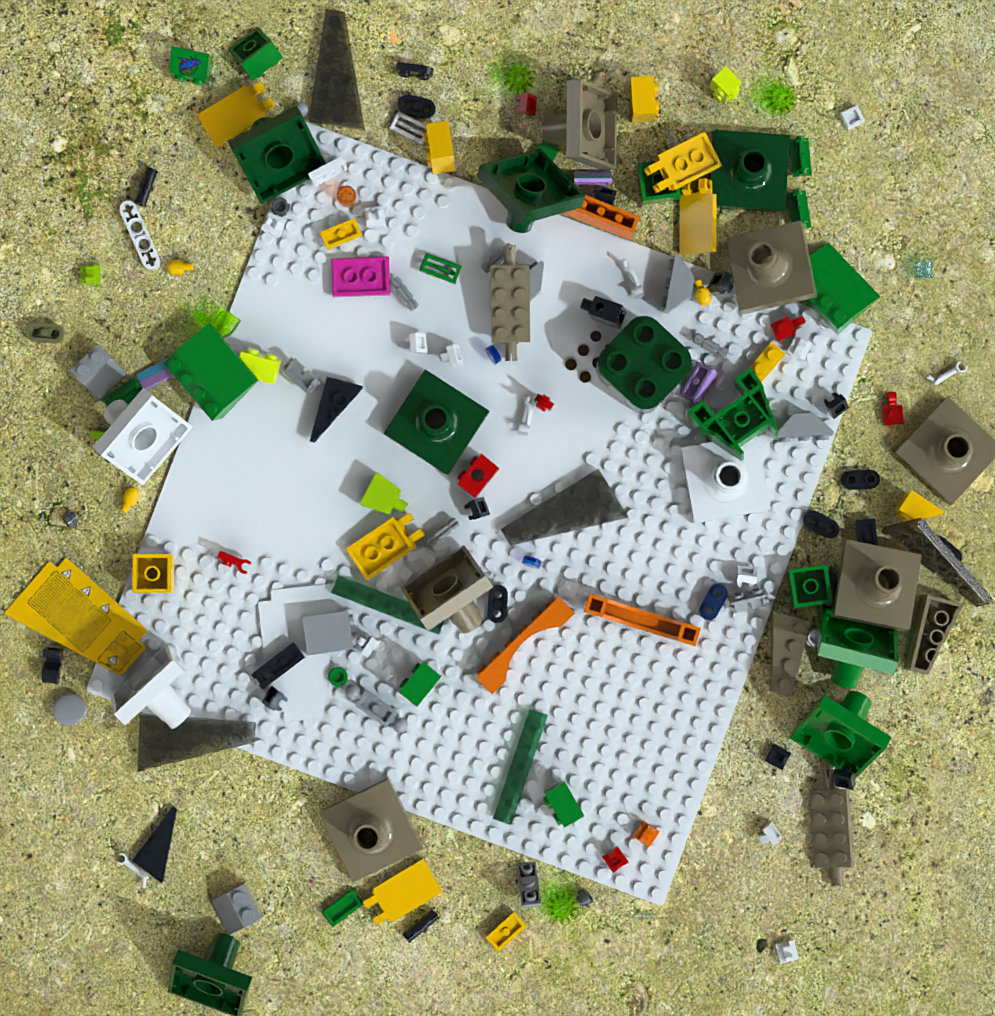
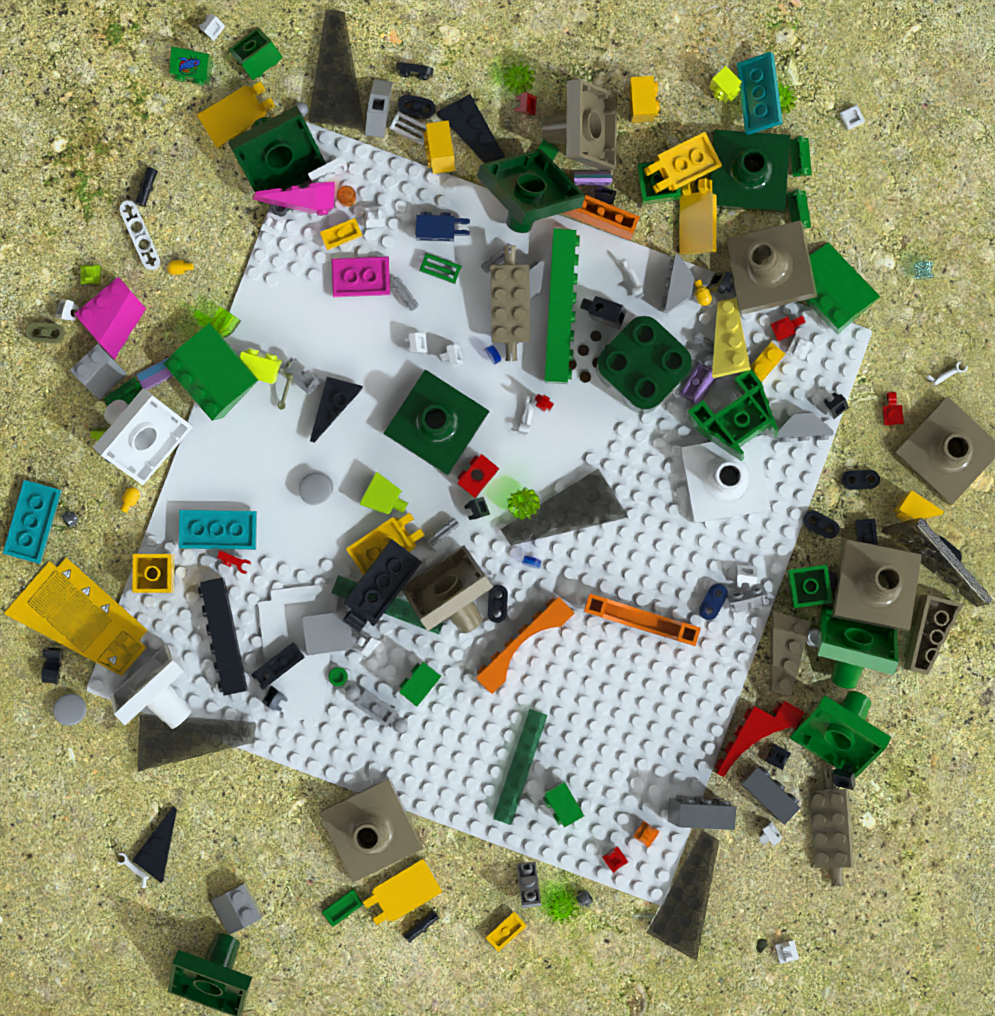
none -> teal plate [3,480,62,564]
none -> white tile [55,299,79,321]
none -> dark pink wedge [75,277,146,360]
none -> teal plate [179,510,257,550]
none -> black brick [198,577,248,696]
none -> white tile [199,14,225,41]
none -> dark pink wedge [252,181,335,216]
none -> olive hinge [278,373,294,410]
none -> light grey piece [299,473,333,505]
none -> black hinge [343,539,422,633]
none -> light grey slope [365,79,393,138]
none -> dark blue hinge [416,212,470,242]
none -> black wing [437,94,505,164]
none -> clear neon green gear [507,487,540,521]
none -> green brick [544,228,580,384]
none -> clear smoke wing [646,830,720,961]
none -> dark grey brick [668,795,737,830]
none -> light yellow wing [712,298,751,378]
none -> red arch [715,700,805,777]
none -> teal plate [737,51,783,135]
none -> dark grey brick [739,765,801,825]

